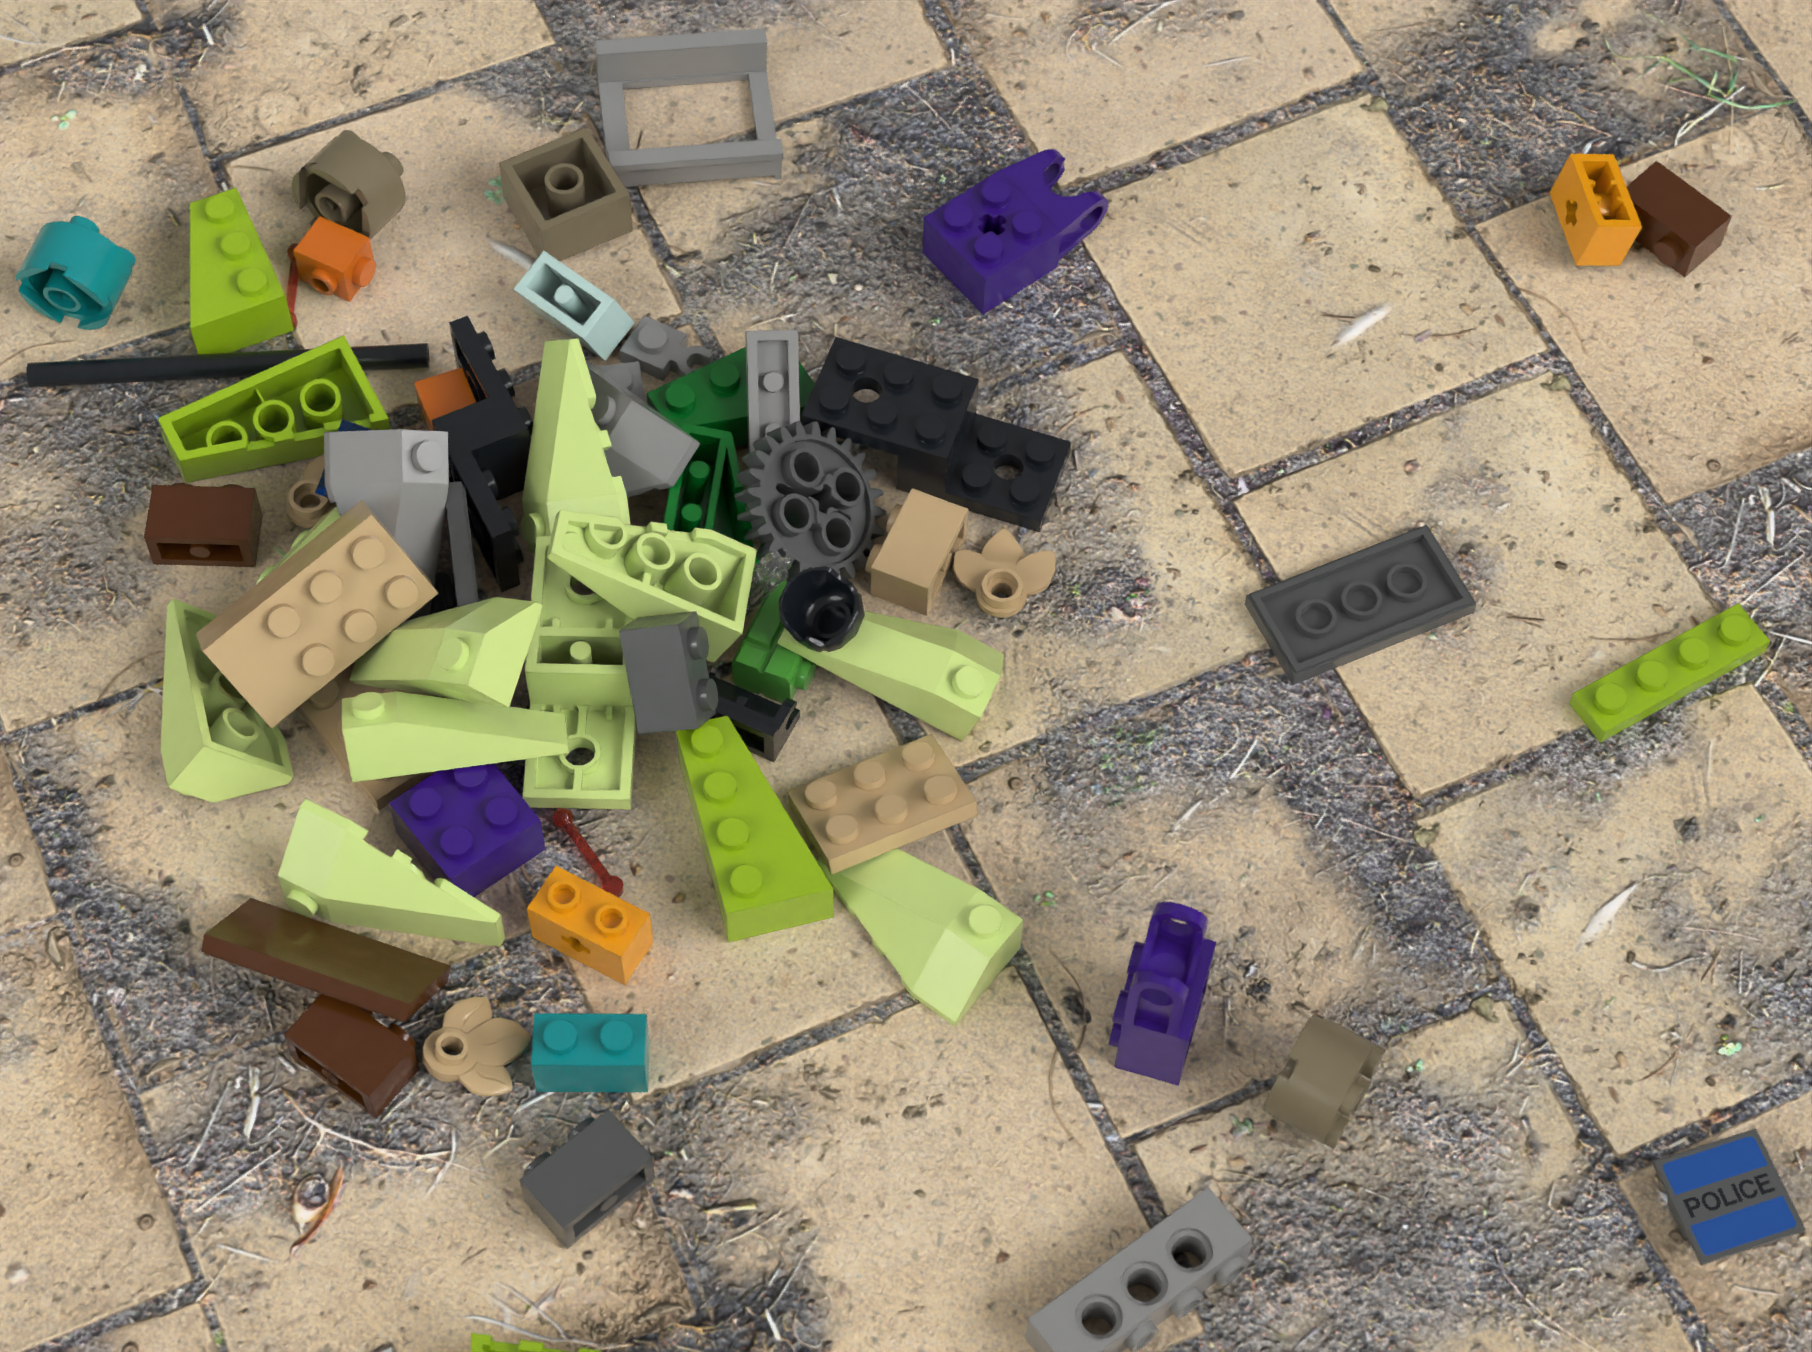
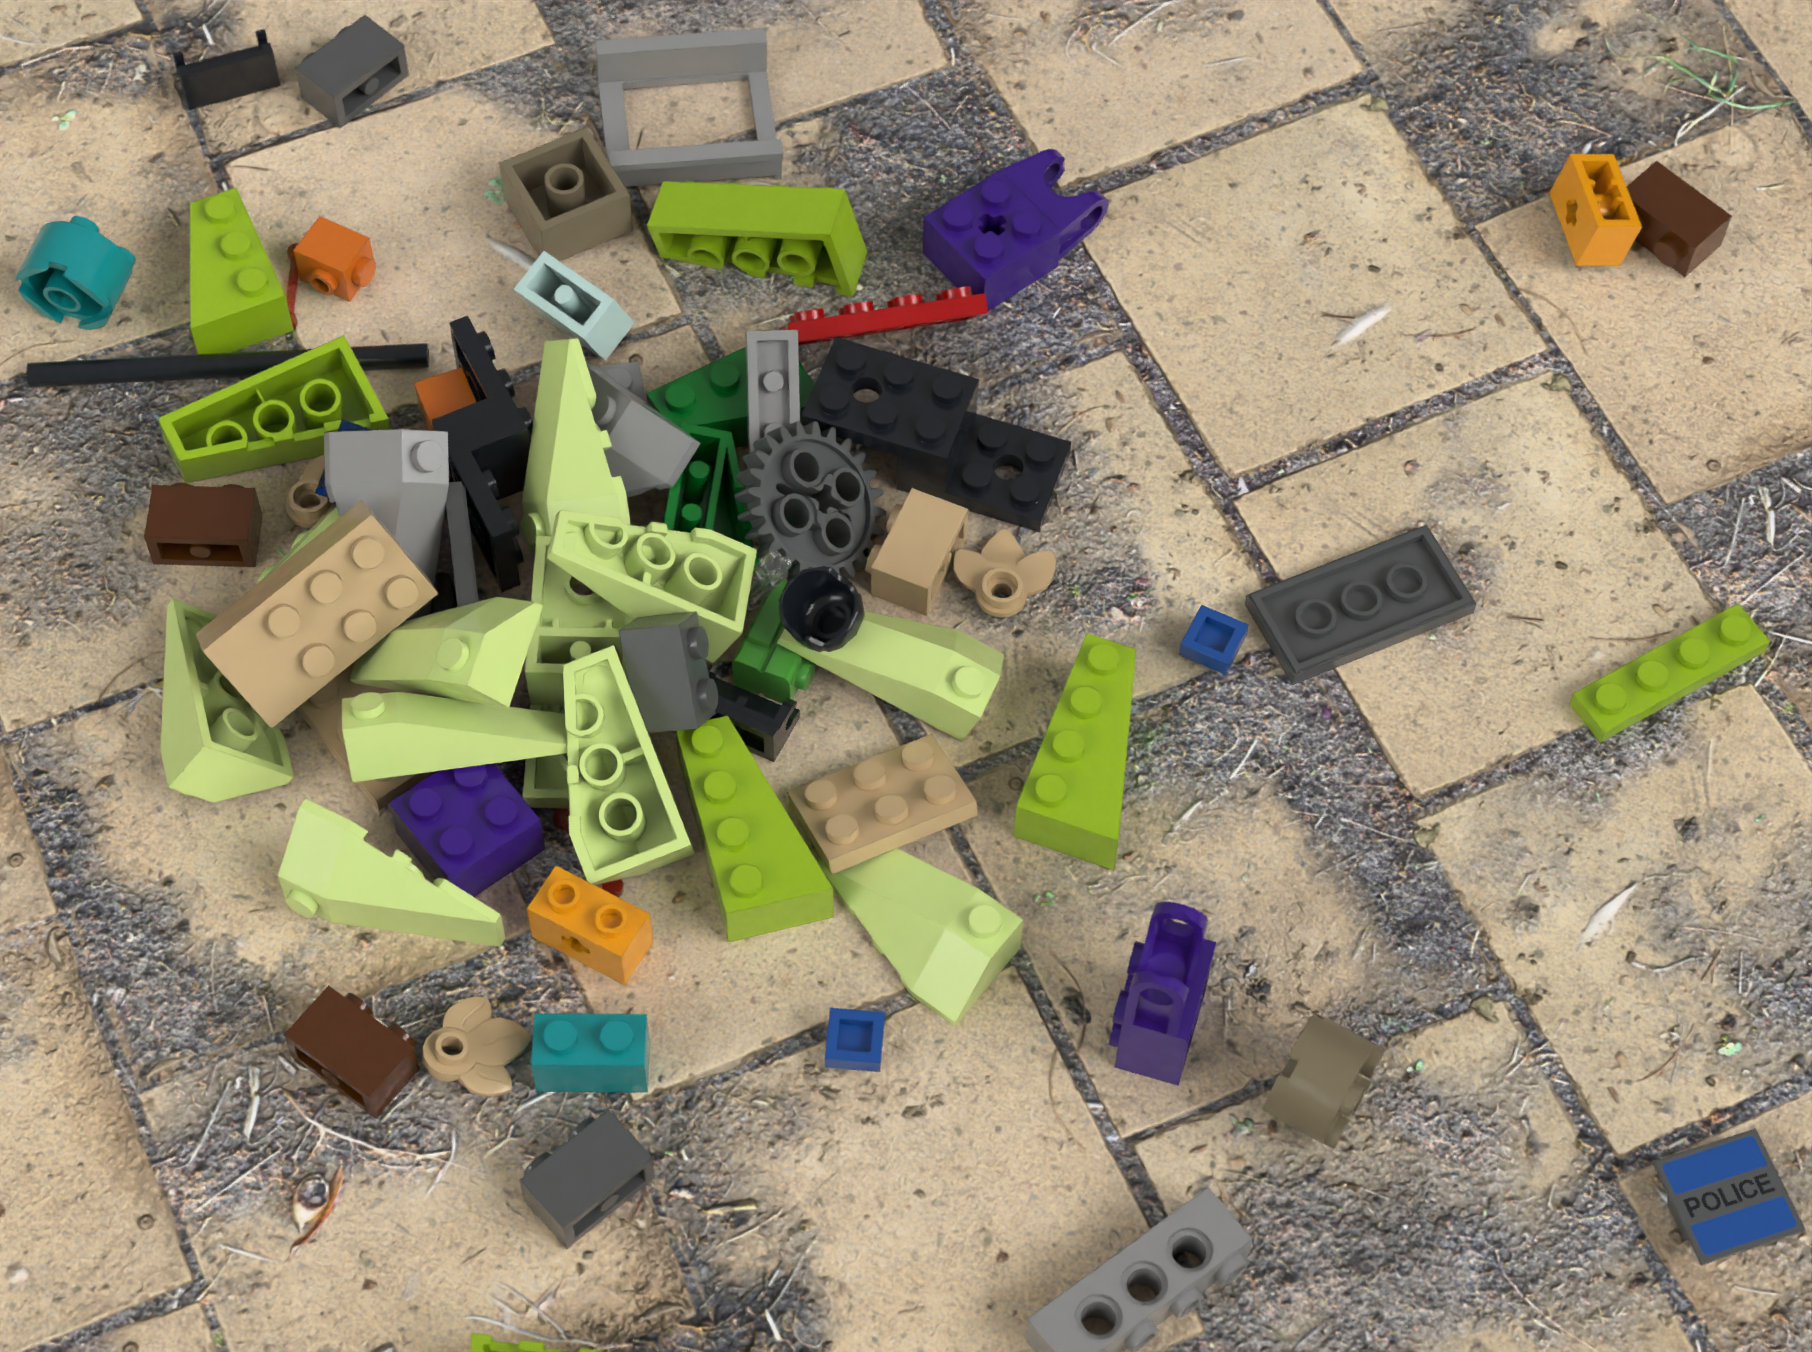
reddish brown tile [201,898,451,1022] -> none
dark tan brick [292,130,406,240] -> none
light grey plate [620,315,713,381] -> none
none -> black hinge [172,29,281,111]
none -> dark grey brick [295,15,409,128]
none -> yellowish green wedge [563,645,695,885]
none -> lime wedge [647,181,867,297]
none -> red plate [779,286,988,346]
none -> blue plate [825,1008,885,1072]
none -> lime wedge [1013,633,1136,870]
none -> blue plate [1179,605,1249,675]

